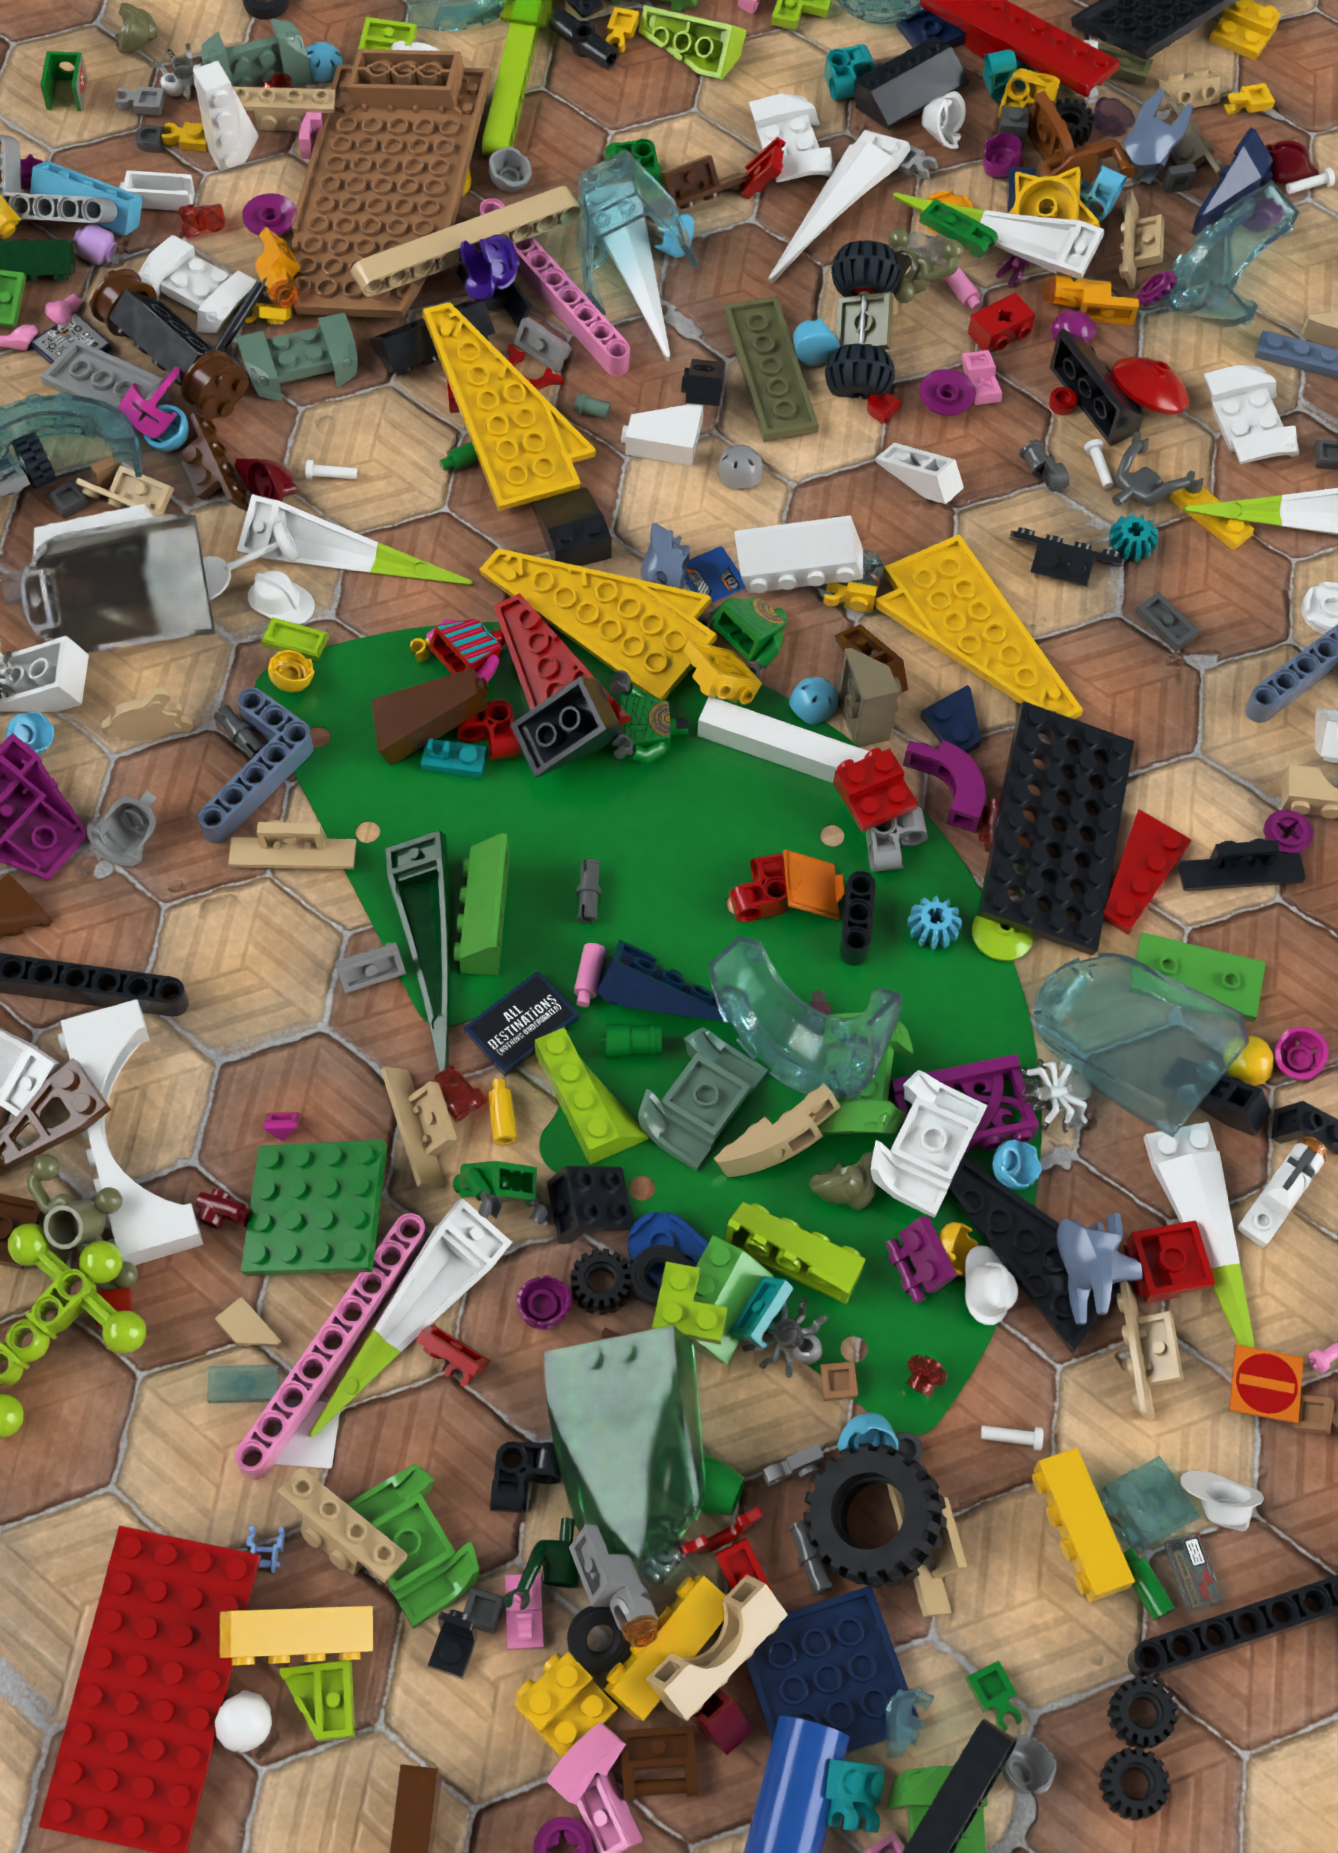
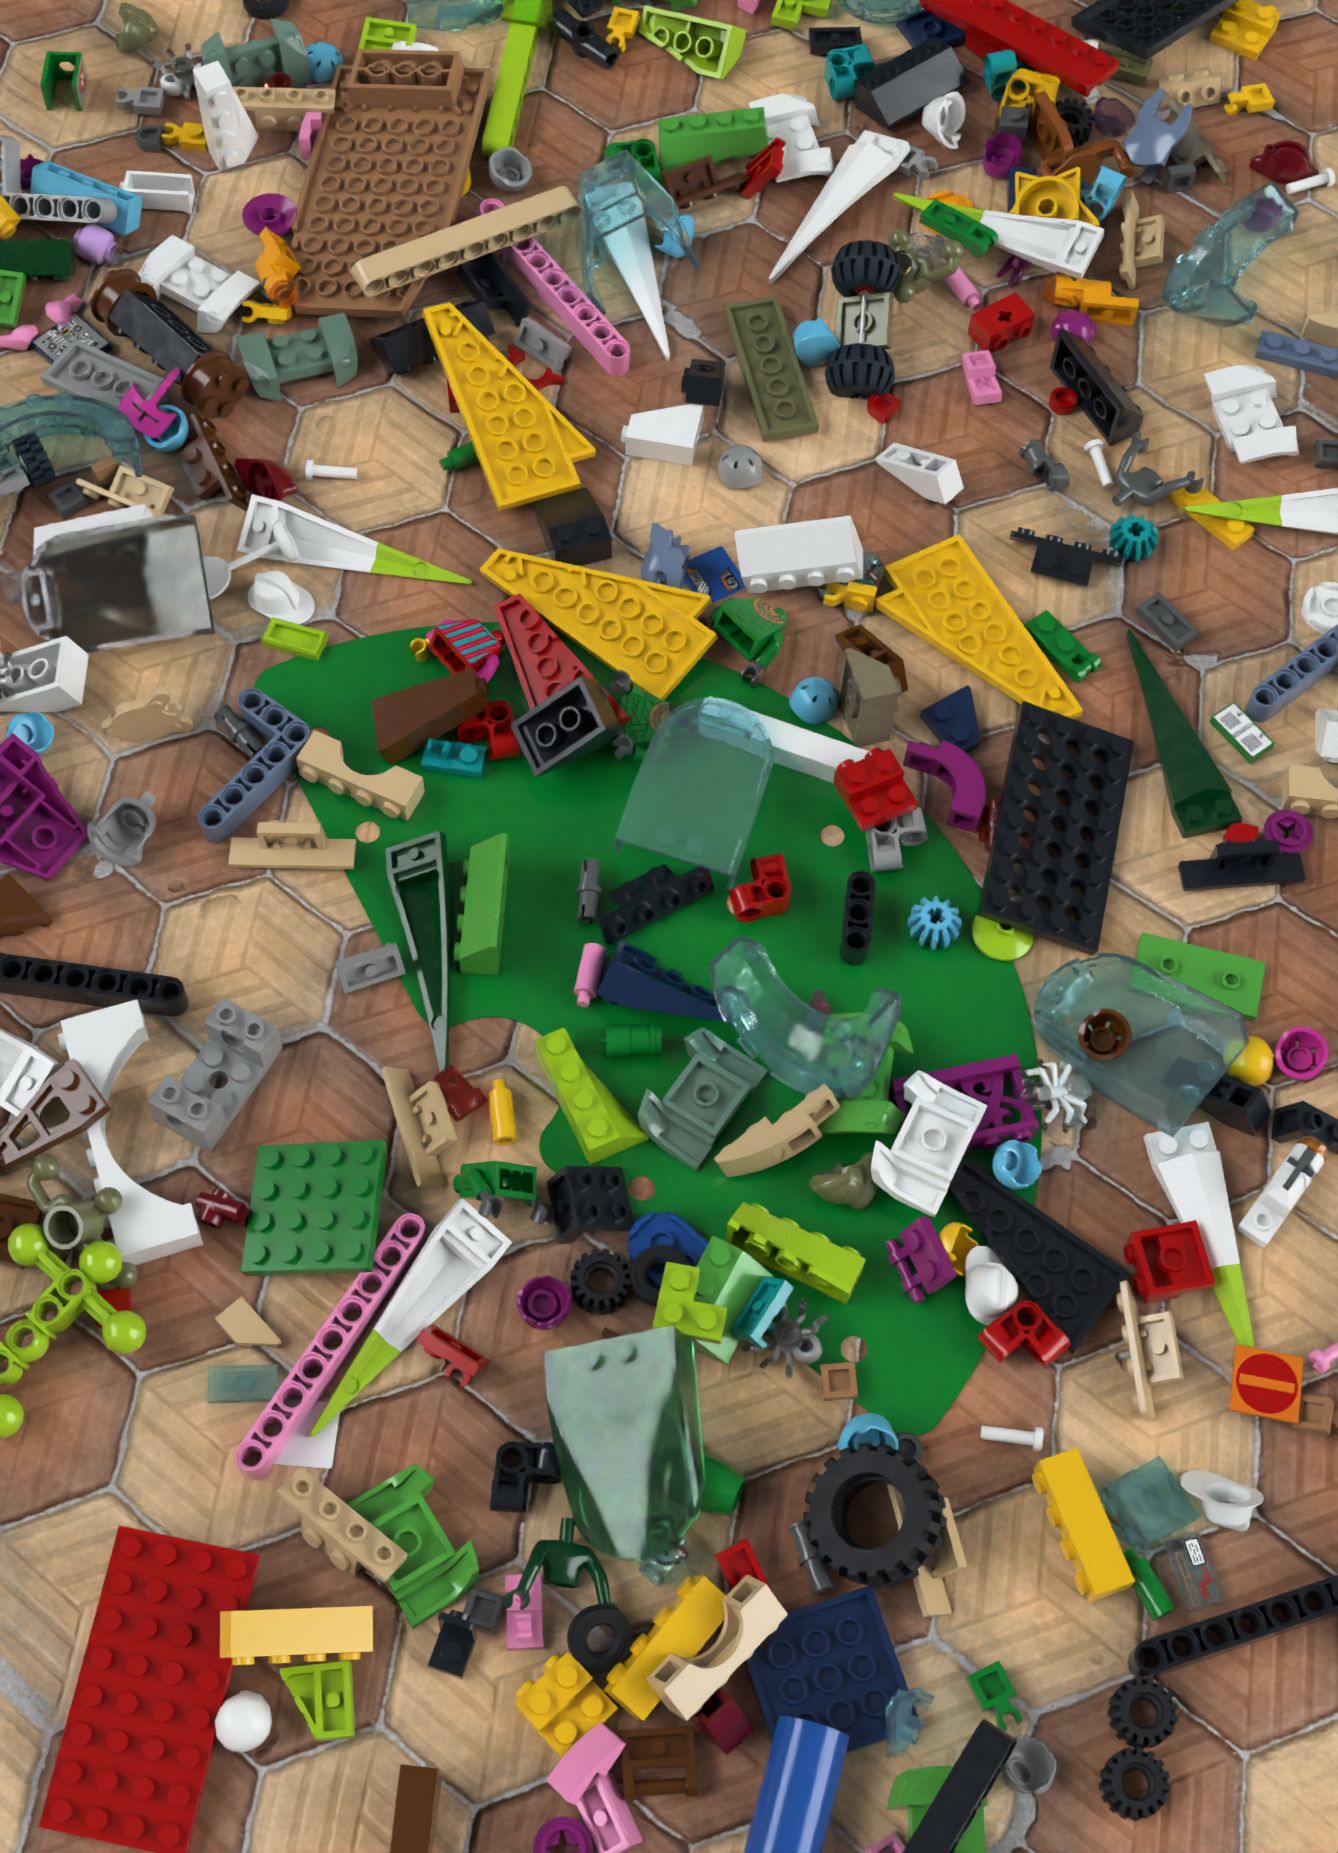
clear red plate [179,203,225,239] -> none
black piece [214,281,266,352] -> none
light blue piece [246,1525,285,1574] -> none
dark pink slope [263,1112,300,1142] -> none
yellow hair [268,650,315,693] -> none
dark purple helmet [460,235,520,301] -> none
black tile [463,971,579,1077] -> none
light grey plate [569,1525,658,1648] -> none
sand green pin [573,393,611,420] -> none
red helmet [680,1507,764,1555] -> none
yellow plate [683,640,762,704] -> none
light grey plate [762,1444,824,1487] -> none
orange piece [783,850,845,920] -> none
teal plate [825,1759,885,1833] -> none
clear red plate [906,1355,947,1398] -> none
magenta dish [919,369,976,416] -> none
sand blue piece [1057,1213,1143,1325] -> none
red wing [1103,809,1192,935] -> none
red dish [1111,357,1189,415] -> none
magenta gear [1137,271,1178,307] -> none
dark blue wedge [1191,127,1273,235] -> none
none -> light grey plate [147,997,283,1152]
none -> tan arch [296,730,425,821]
none -> black bracket [597,864,715,946]
none -> clear light blue windscreen [615,698,773,890]
none -> bright green wedge [658,107,768,172]
none -> black plate [808,27,862,54]
none -> red piece [977,1301,1071,1368]
none -> green plate [1024,610,1102,683]
none -> reddish brown helmet [1078,1008,1132,1062]
none -> dark green plate [1126,629,1242,839]
none -> tile [1210,702,1275,764]
none -> red tile [1223,823,1259,843]

